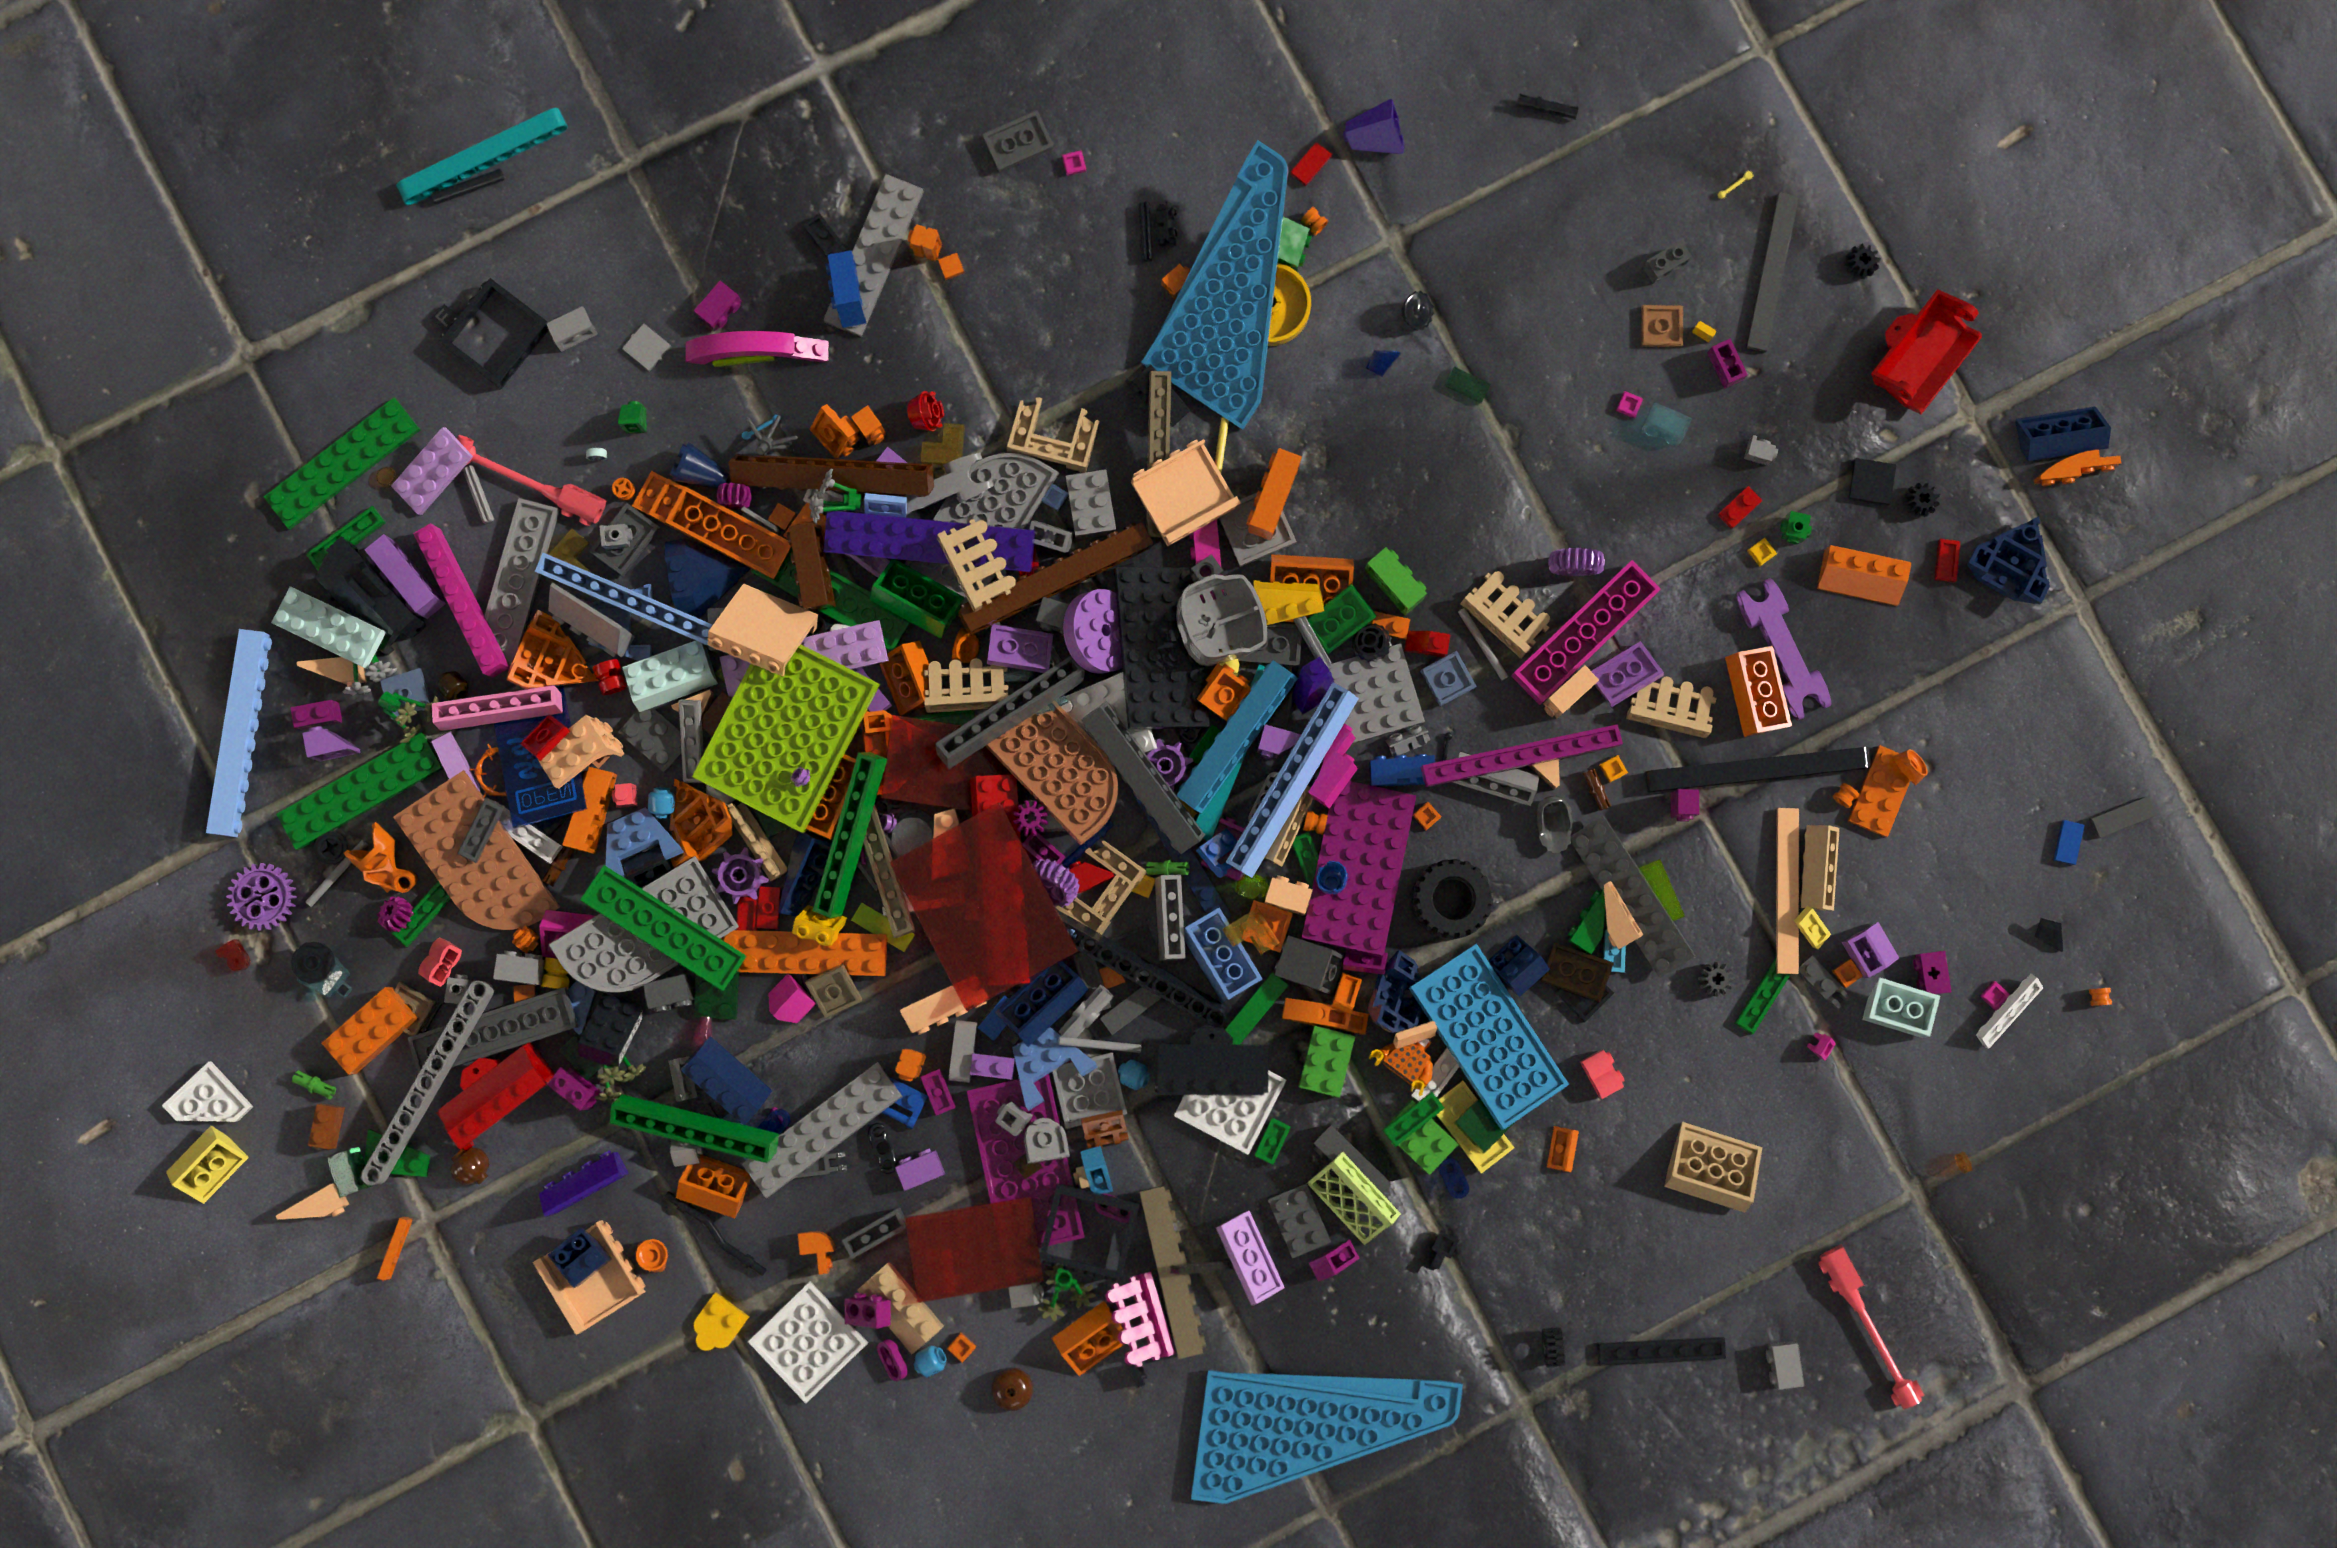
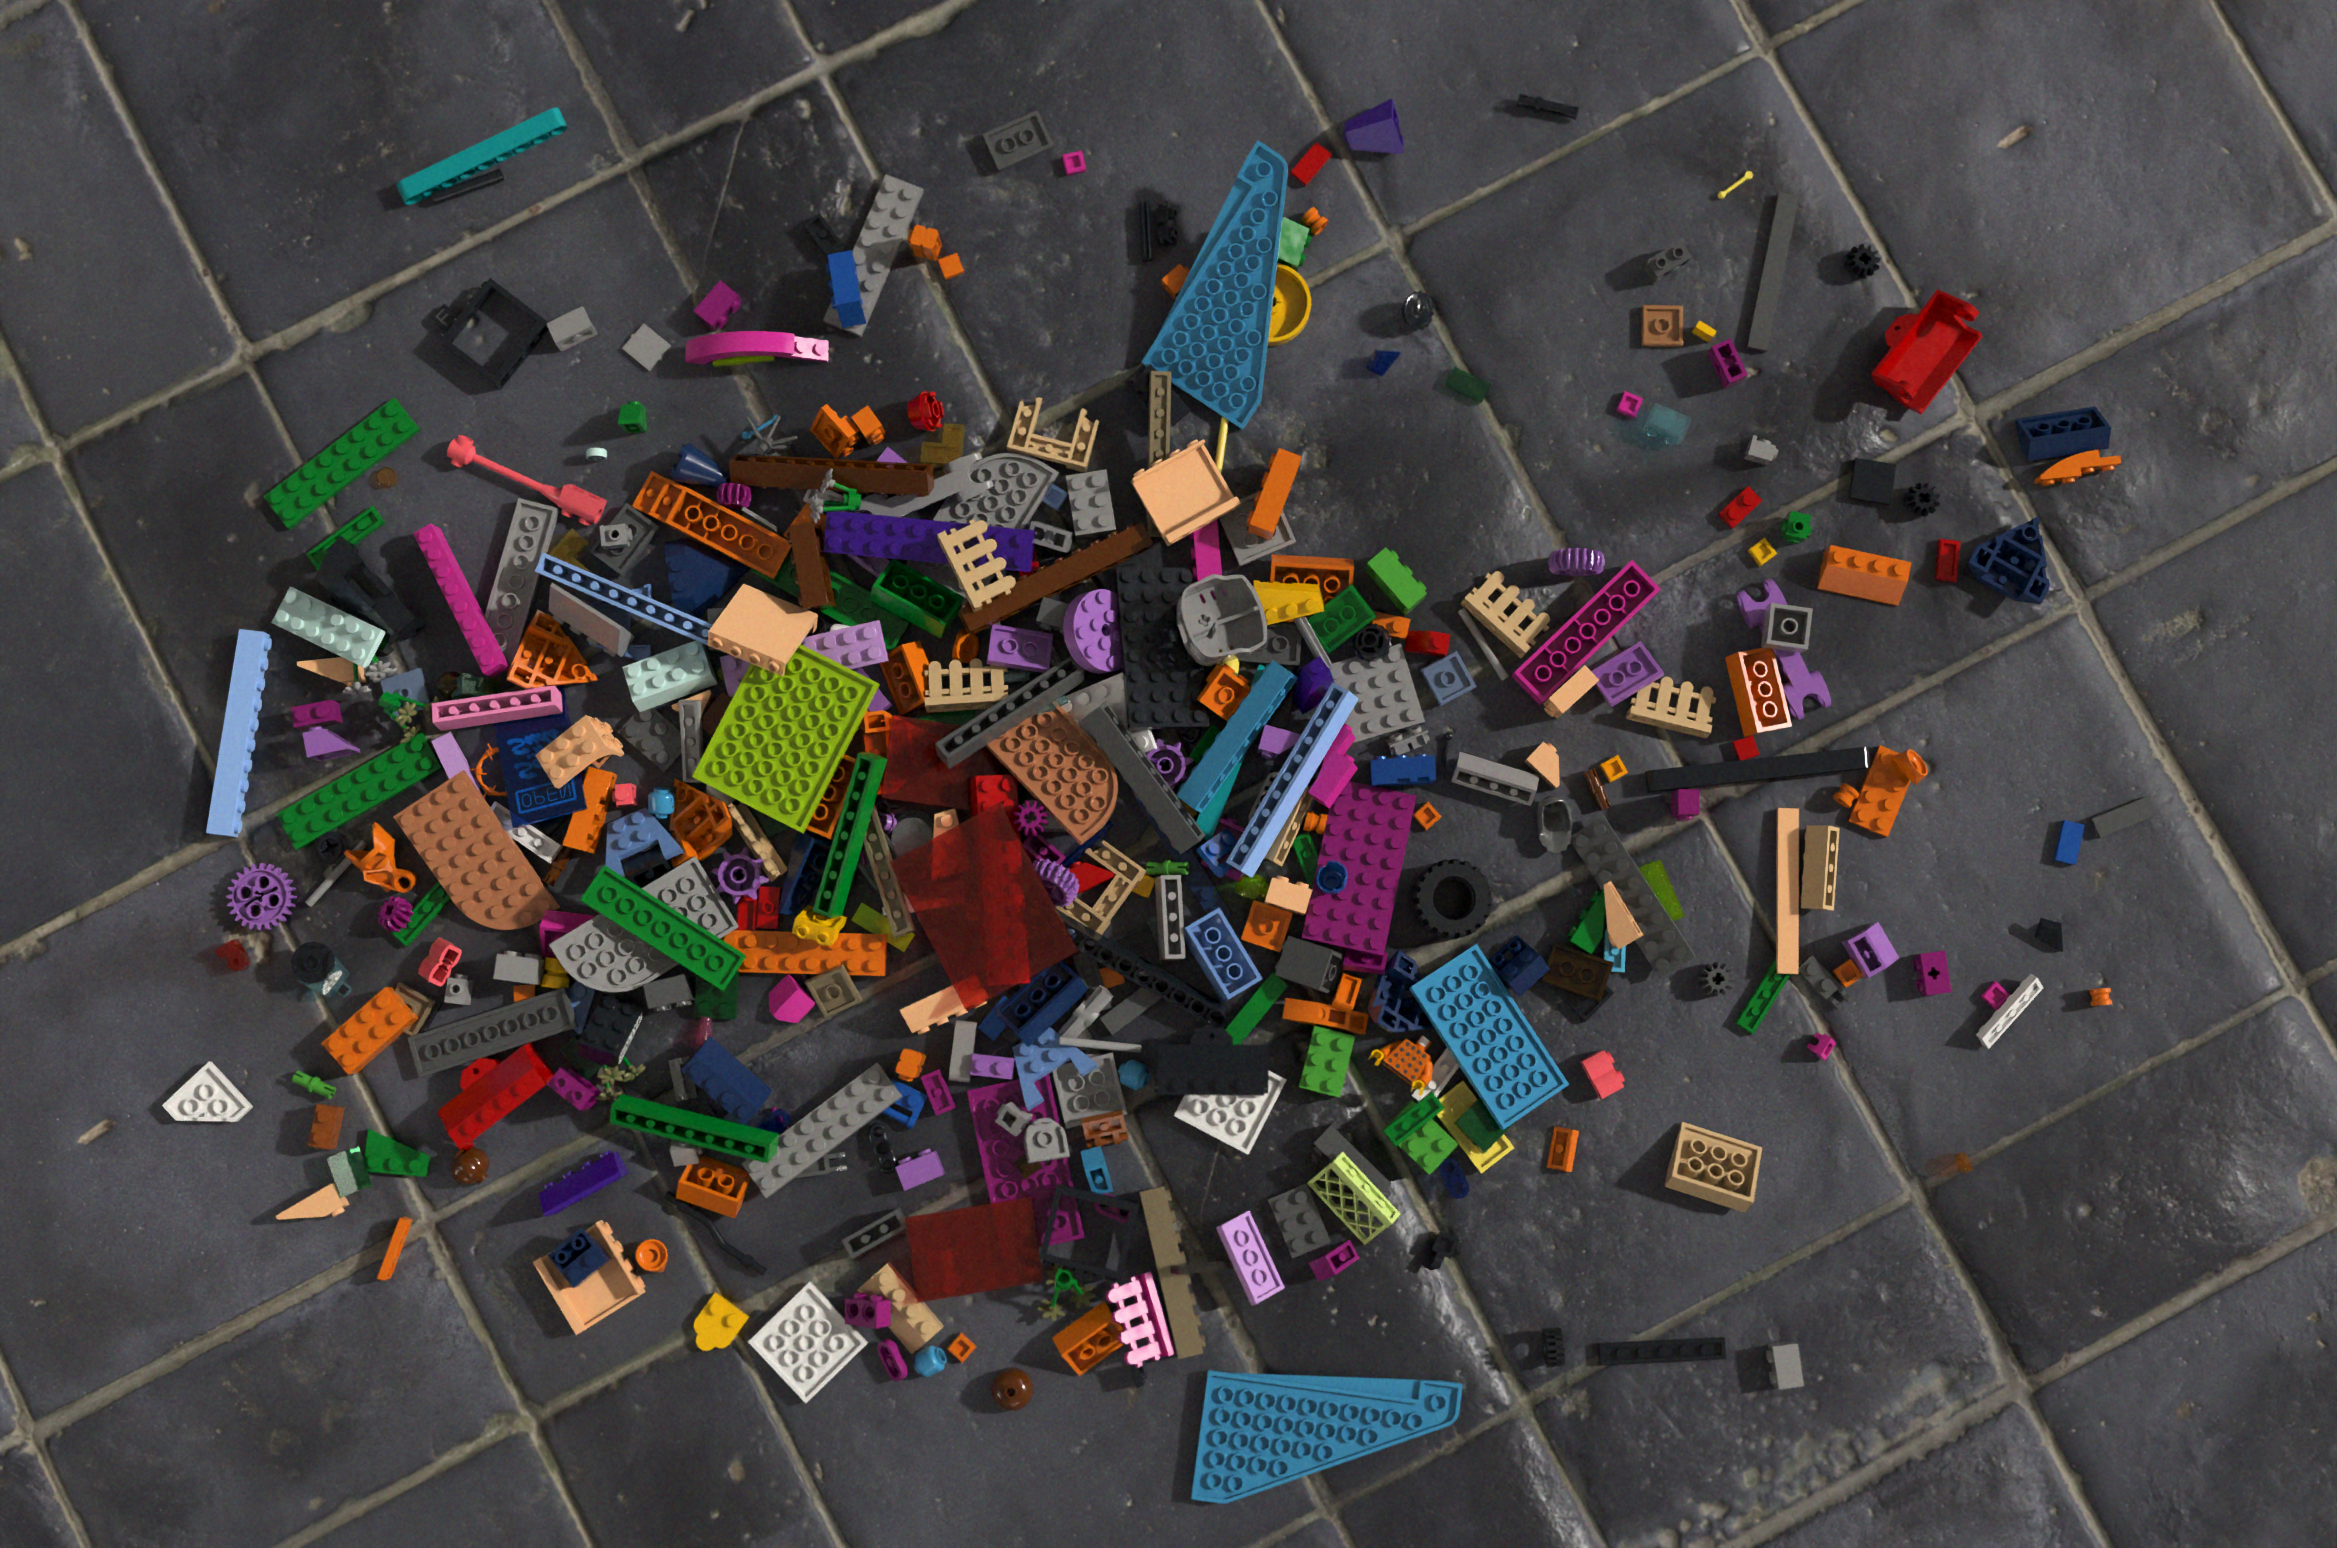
light yellow slope [166,1126,248,1204] -> none
light grey beam [362,981,494,1185] -> none
medium lavender brick [364,534,446,619] -> none
lavender plate [391,427,473,515] -> none
dark grey tile [457,797,505,863] -> none
light grey axle [463,465,494,524] -> none
orange gear [512,926,540,953] -> none
red tile [520,714,570,761] -> none
red wheel [592,659,628,696] -> none
orange wheel [612,478,636,501] -> none
orange tile [768,503,797,531] -> none
medium lavender plate [791,767,810,787] -> none
orange brick [798,1231,836,1275] -> none
light blue plate [864,493,907,517] -> none
light grey brick [1009,1281,1044,1308] -> none
tan plate [1073,1165,1090,1189] -> none
dark grey brick [1190,554,1223,583] -> none
clear yellow plate [1222,908,1279,955] -> none
green plate [1254,1118,1291,1165] -> none
light nougat tile [1394,1021,1437,1049] -> none
magenta plate [1420,724,1623,787] -> none
light yellow plate [1794,906,1831,949] -> none
coral bar [1818,1244,1925,1409] -> none
light aqua slope [1862,978,1940,1038] -> none
none -> clear green hinge [452,673,501,699]
none -> red tile [1732,736,1760,761]
none -> light grey brick [1761,603,1813,653]

